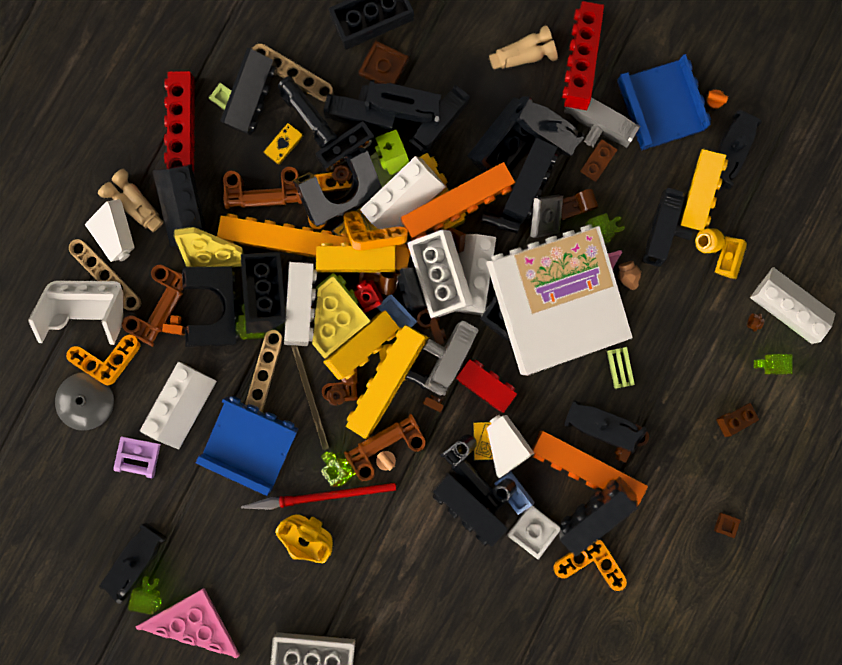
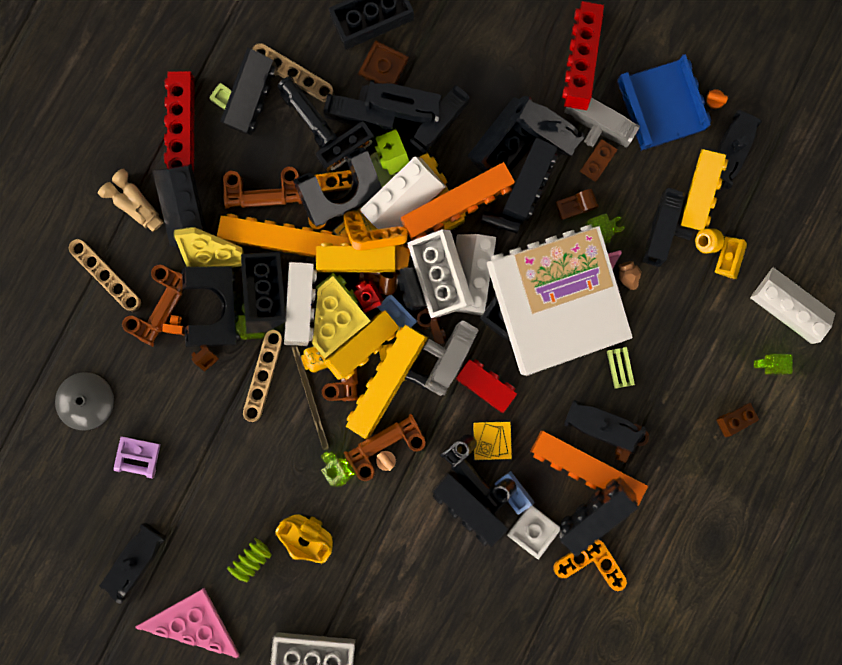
white windscreen [29,281,123,345] -> none
light orange beam [66,335,140,385] -> none
white slope [85,199,135,262] -> none
clear neon green brick [128,576,162,615] -> none
white slope [140,362,217,449] -> none
blue panel [196,396,298,496] -> none
red piece [241,483,396,510] -> none
yellow tile [264,123,303,165] -> none
reddish brown plate [326,386,346,405] -> none
reddish brown plate [332,165,351,184] -> none
reddish brown plate [423,395,444,412] -> none
reddish brown plate [446,227,466,253] -> none
white slope [487,415,534,478] -> none
tan piece [489,25,558,70] -> none
flat silver tile [530,195,563,238] -> none
reddish brown plate [714,513,741,538] -> none
reddish brown plate [747,313,764,332] -> none
none -> reddish brown tile [191,346,219,372]
none -> lime piece [227,538,271,582]
none -> yellow head [301,346,328,372]

